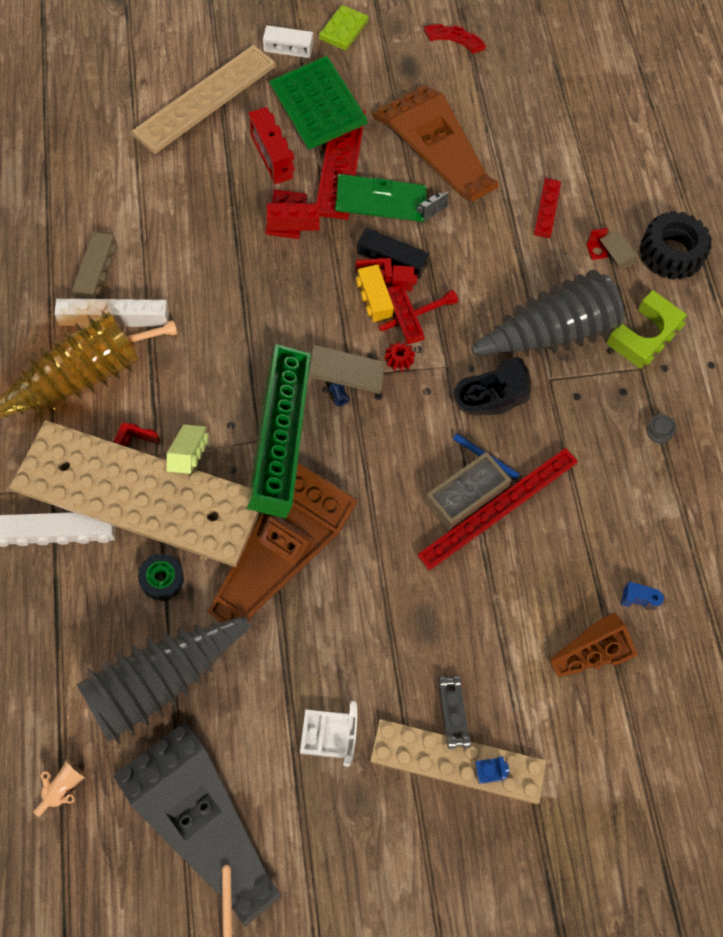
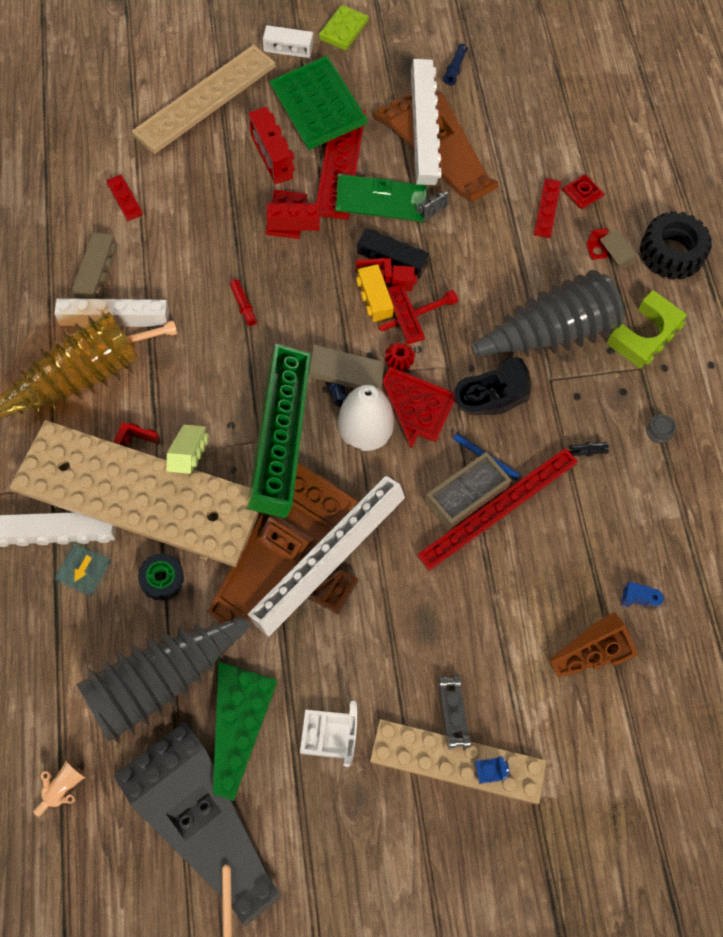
red tile [423,24,486,54] -> none
none -> clear light blue tile [55,544,111,597]
none -> red plate [106,174,143,222]
none -> green wing [213,662,278,801]
none -> red axle [229,279,258,327]
none -> white brick [248,476,405,637]
none -> reddish brown wing [307,570,358,614]
none -> white cylinder [338,385,394,451]
none -> red wing [382,367,455,448]
none -> white brick [411,59,441,185]
none -> dark blue pin [443,43,468,86]
none -> red piece [562,174,605,210]
none -> black pin [569,442,609,457]

